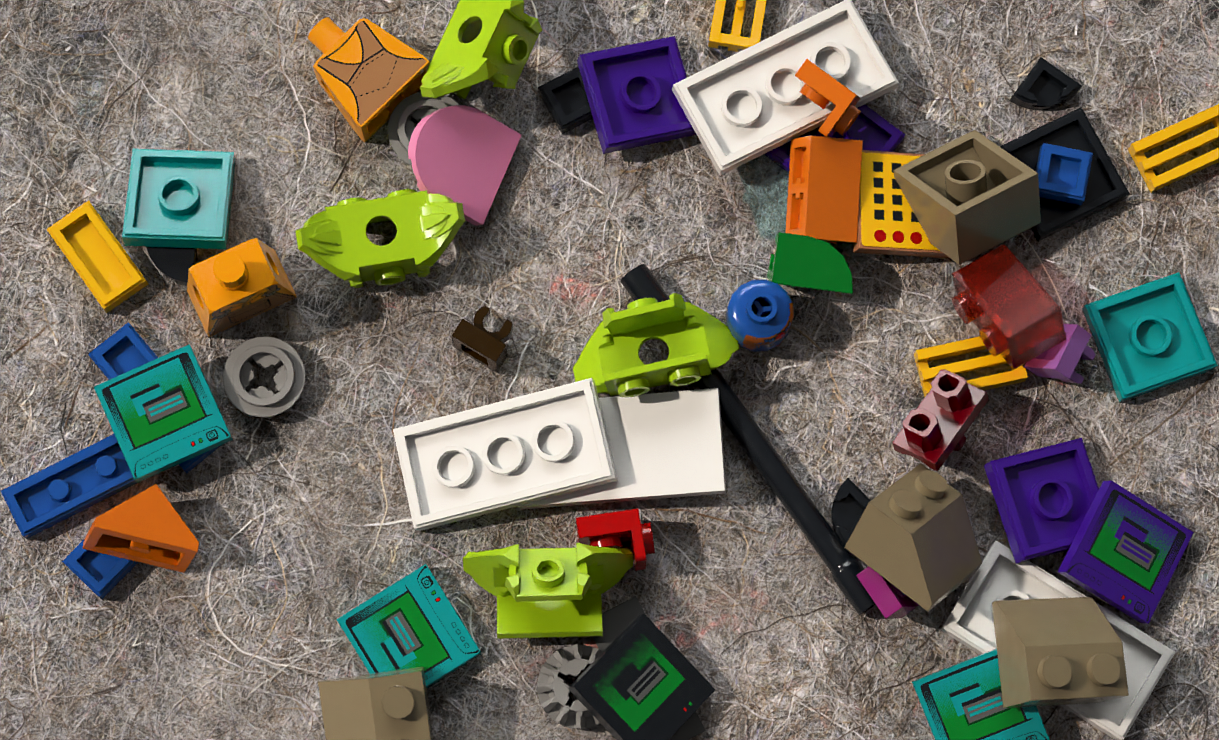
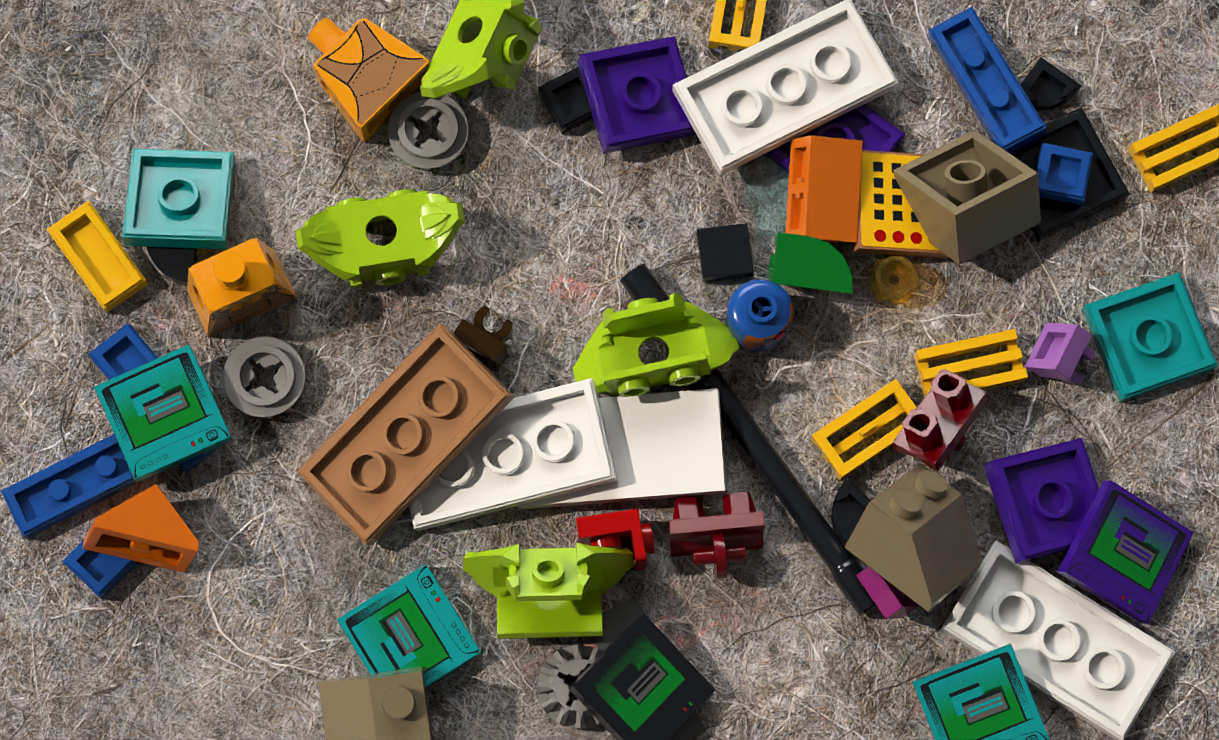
bright pink tile [408,105,522,226] -> none
orange bracket [795,59,861,137] -> none
clear red brick [952,244,1066,370] -> none
dark tan slope [992,597,1129,708] -> none
none -> medium nougat tile [297,323,515,545]
none -> dark red hips [669,491,765,579]
none -> black tile [696,223,754,283]
none -> yellow tile [810,379,917,480]
none -> clear yellow plate [870,255,920,305]
none -> blue tile [928,7,1047,153]

